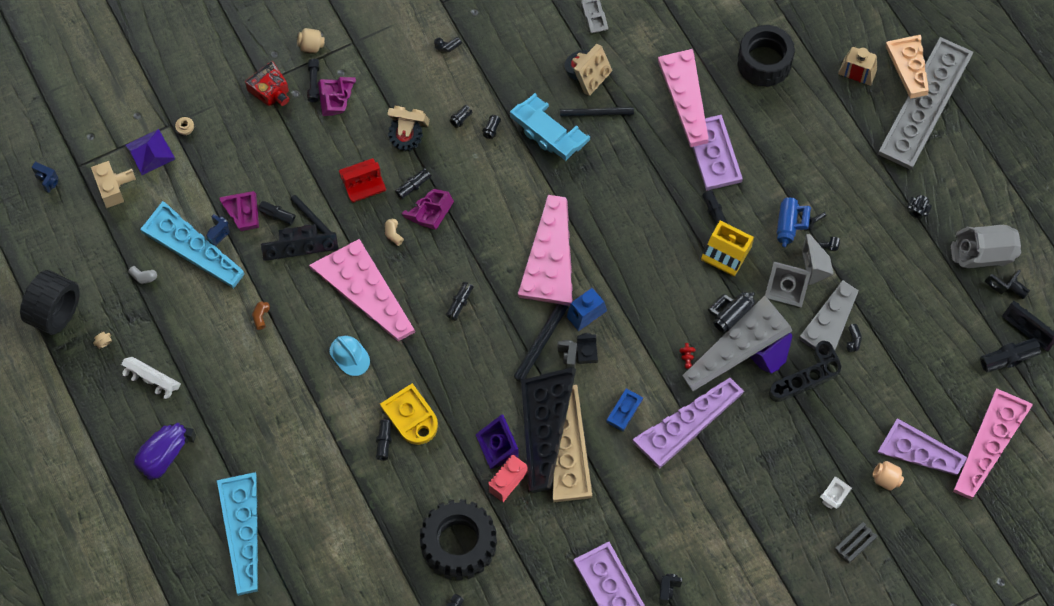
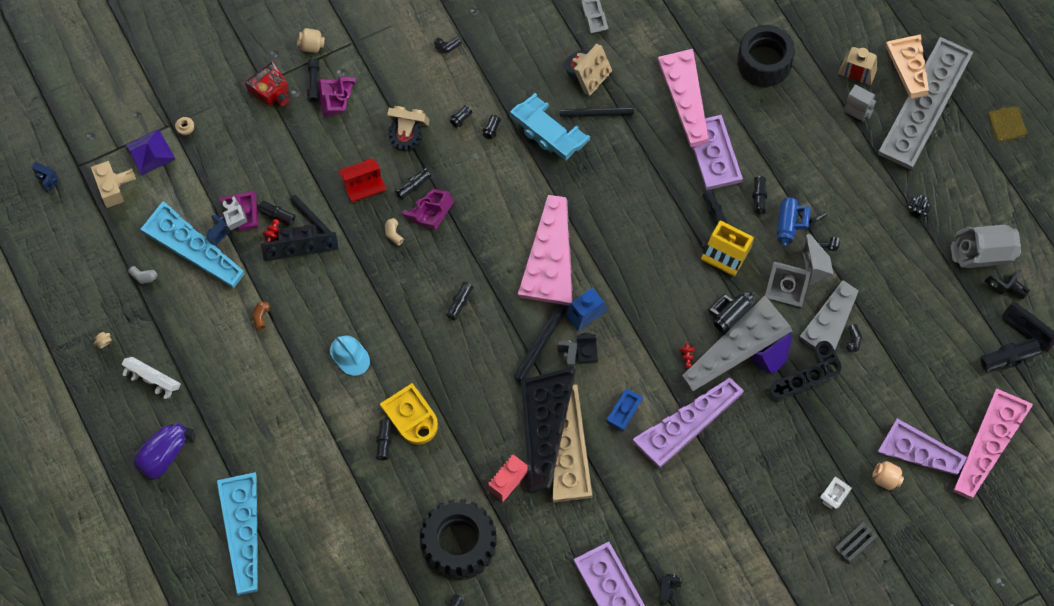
black tyre [20,270,80,335] -> none
bright pink wing [309,239,415,341] -> none
dark purple slope [475,415,519,469] -> none
none -> light grey plate [223,196,248,230]
none -> red hair [263,219,279,242]
none -> black pin [752,176,767,215]
none -> light grey brick [844,84,876,122]
none -> clear yellow piece [988,106,1028,141]

